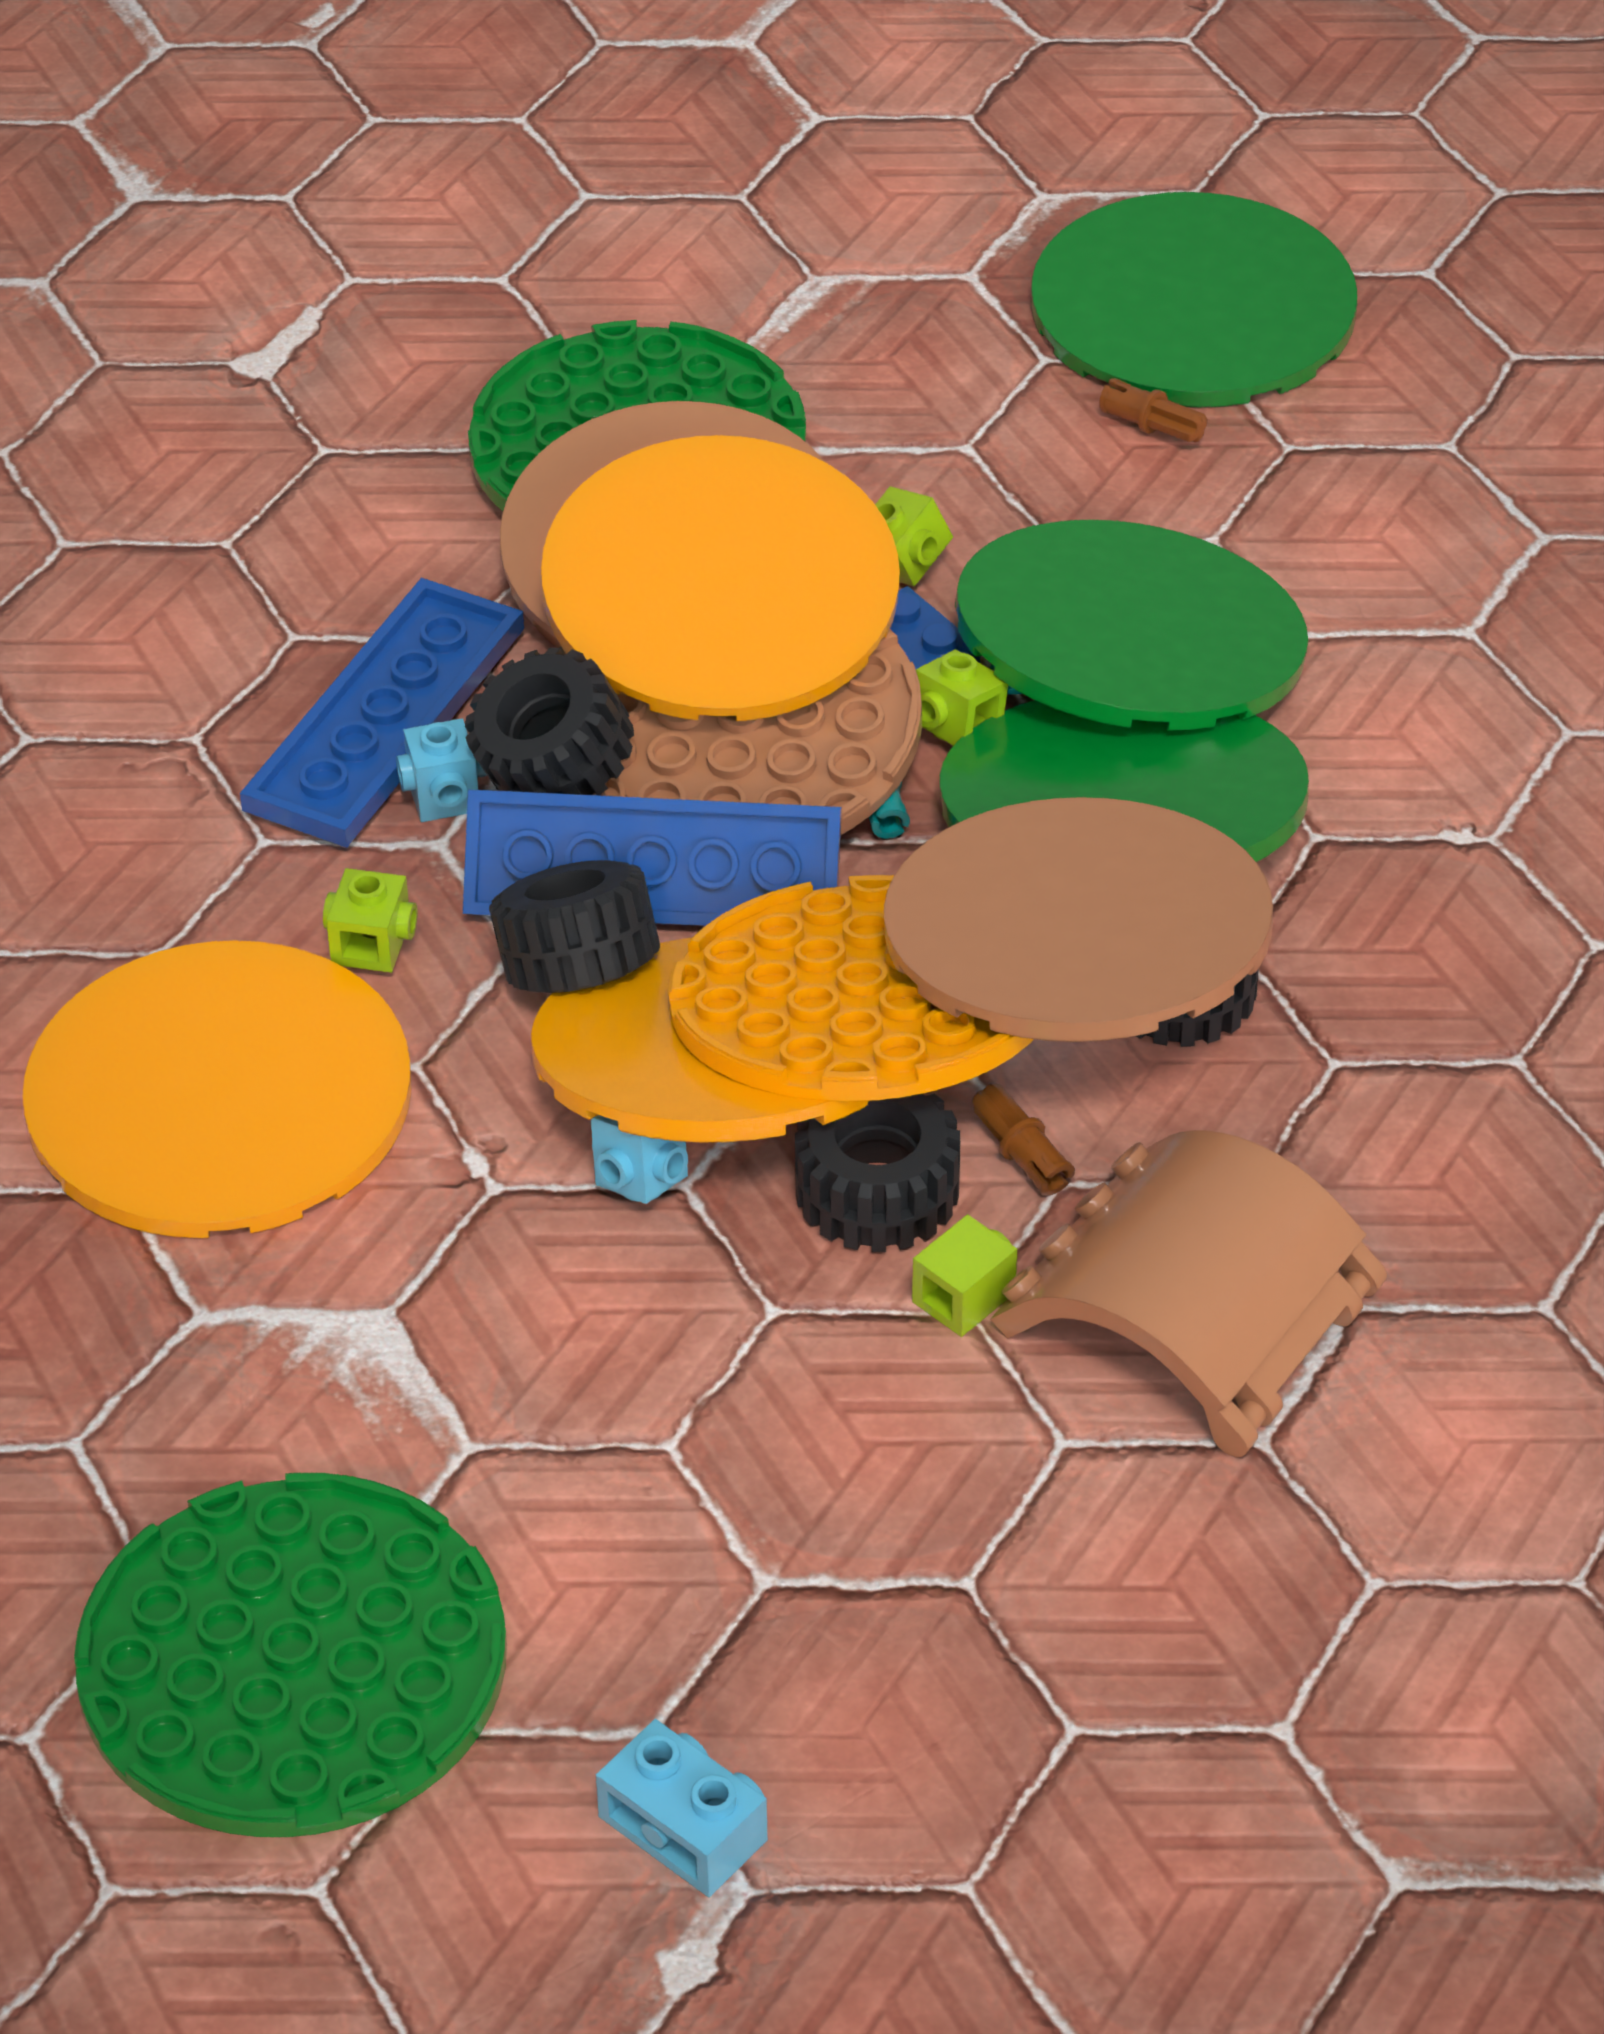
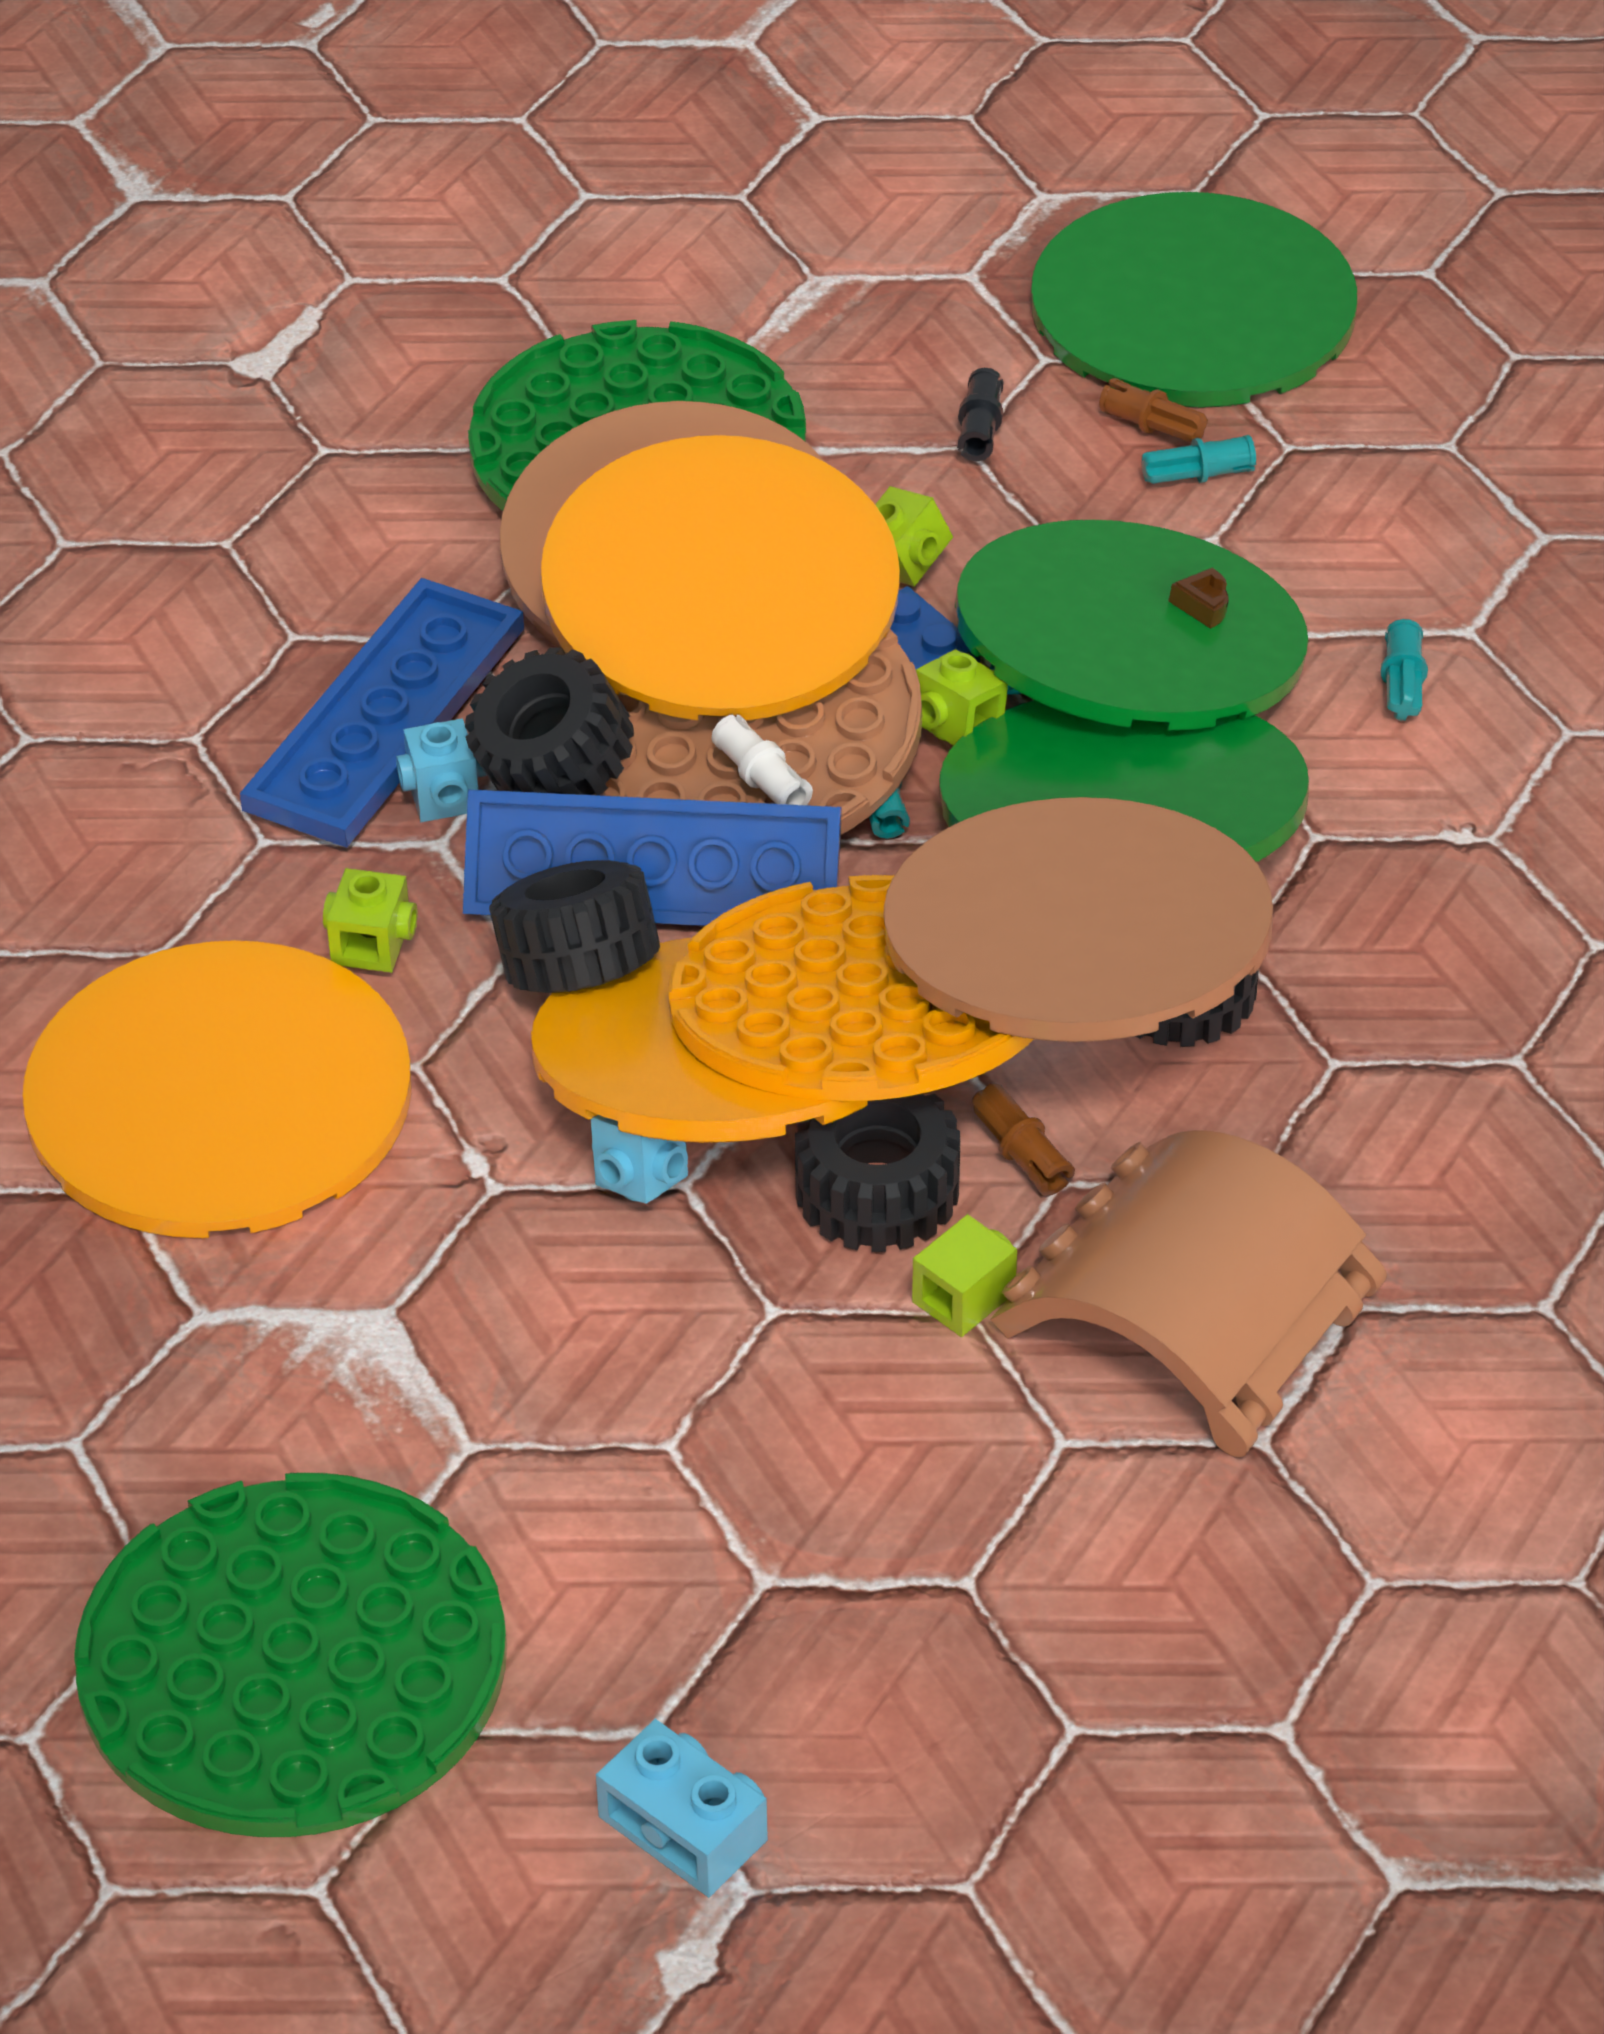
none -> white pin [711,714,813,805]
none -> black pin [957,367,1004,462]
none -> teal axle [1141,435,1256,484]
none -> reddish brown tile [1169,567,1229,629]
none -> teal axle [1381,619,1428,721]

